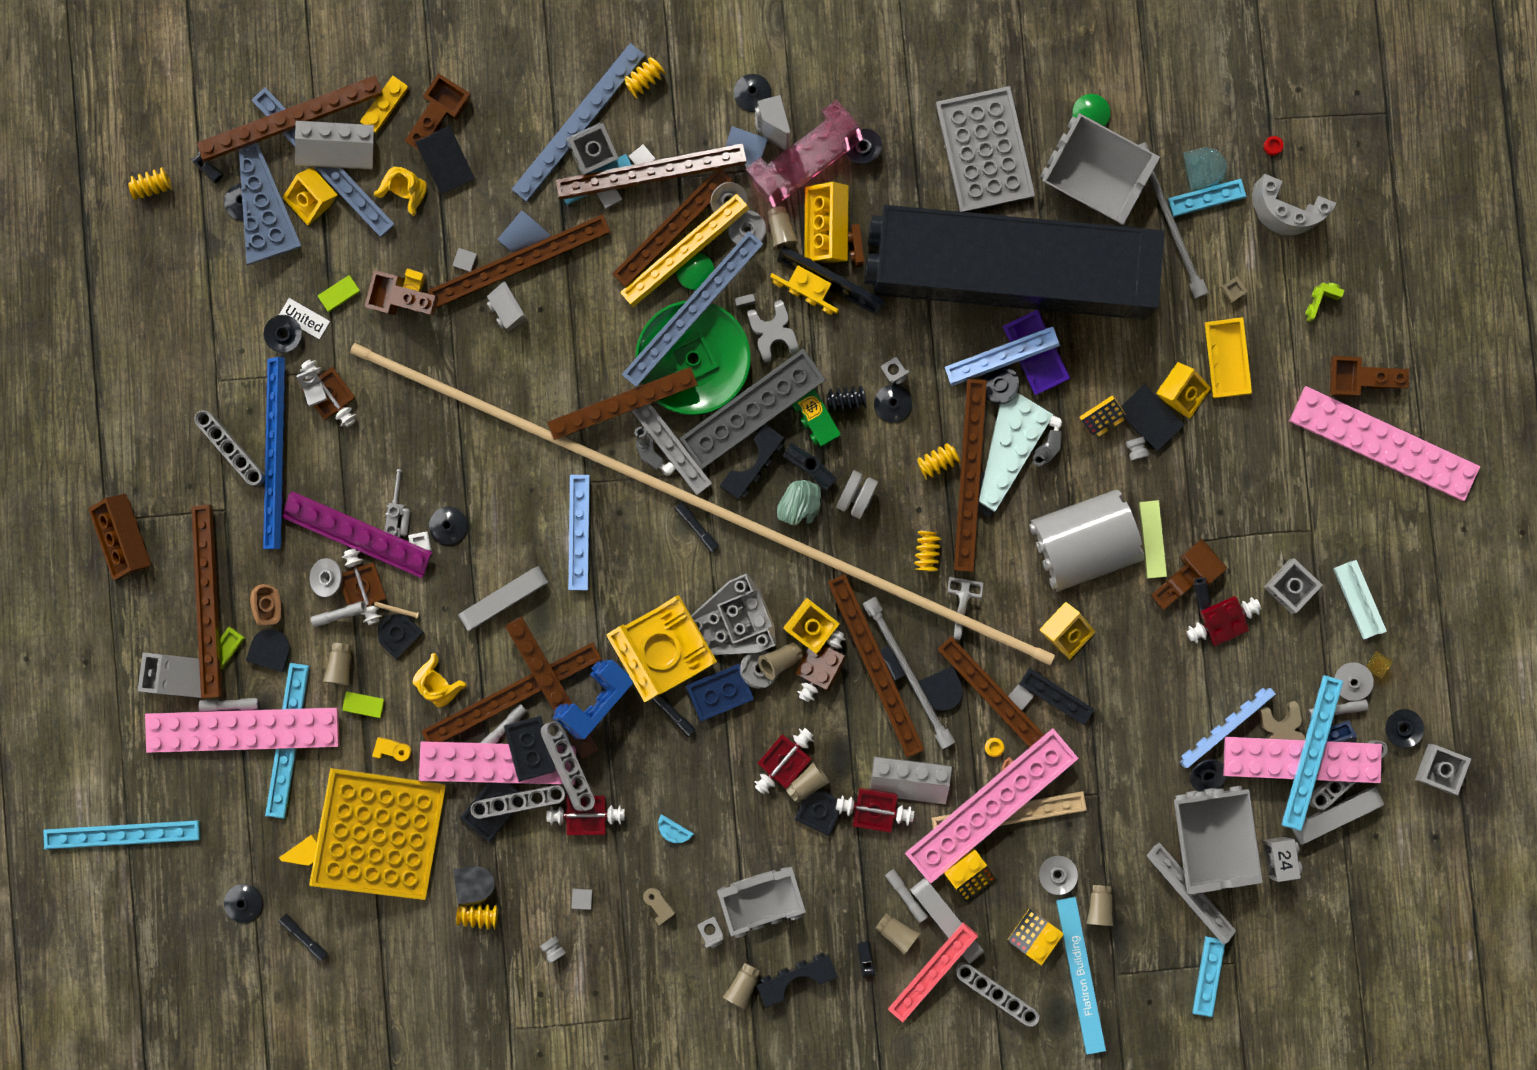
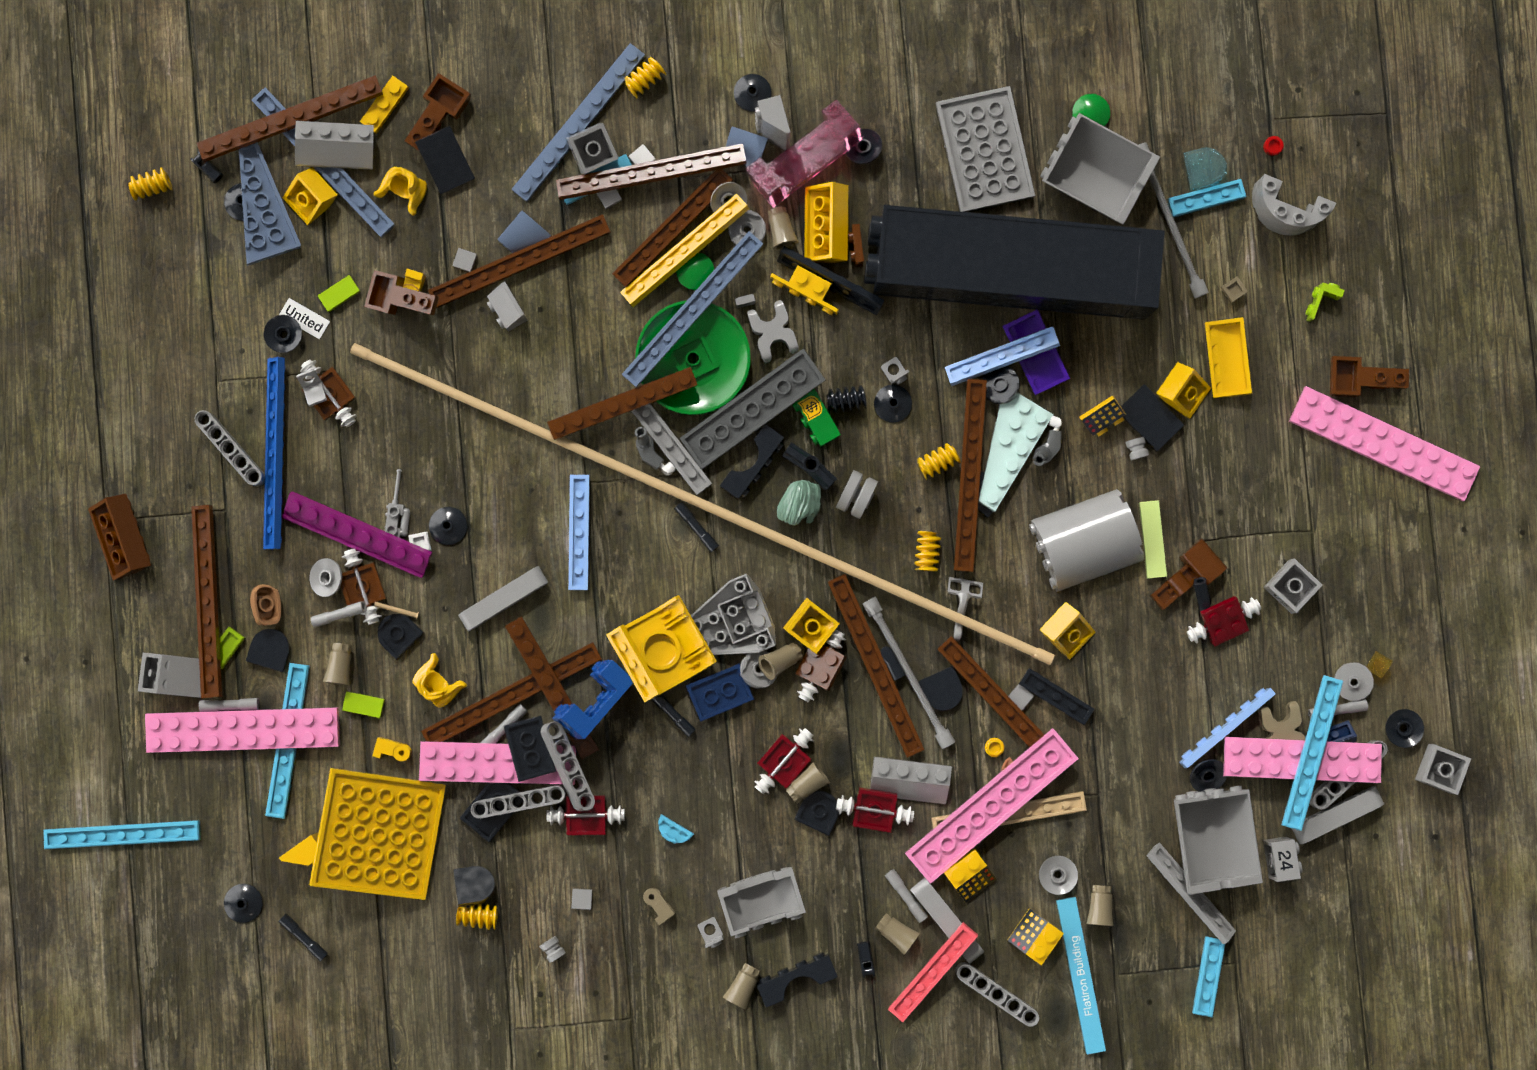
light aqua fence [1333,560,1387,639] -> none

